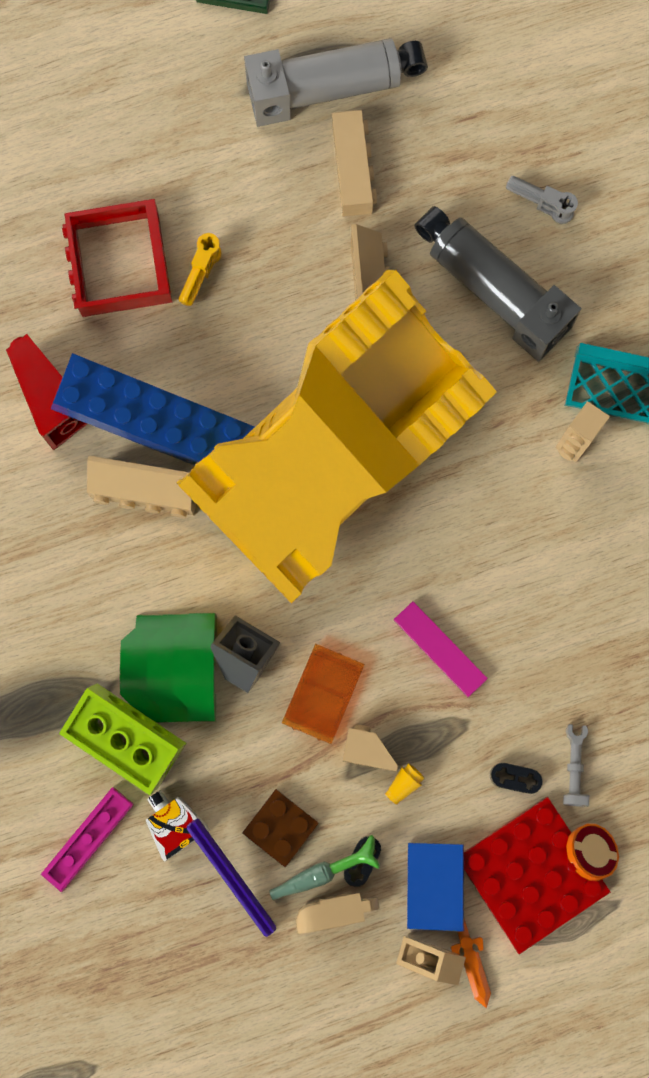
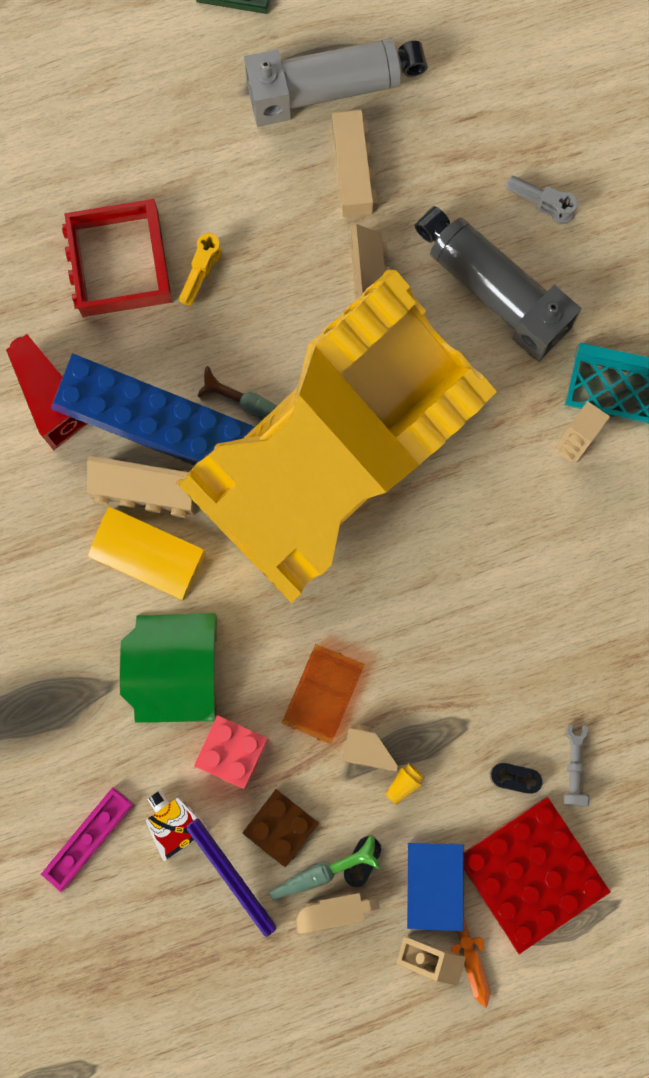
lime brick [59,683,187,795] -> none
dark grey slope [211,615,280,693] -> none
dark pink tile [393,601,488,698] -> none
tile [566,823,619,881] -> none
none -> yellow slope [88,506,206,600]
none -> coral brick [194,715,269,789]
none -> piece [198,366,277,418]

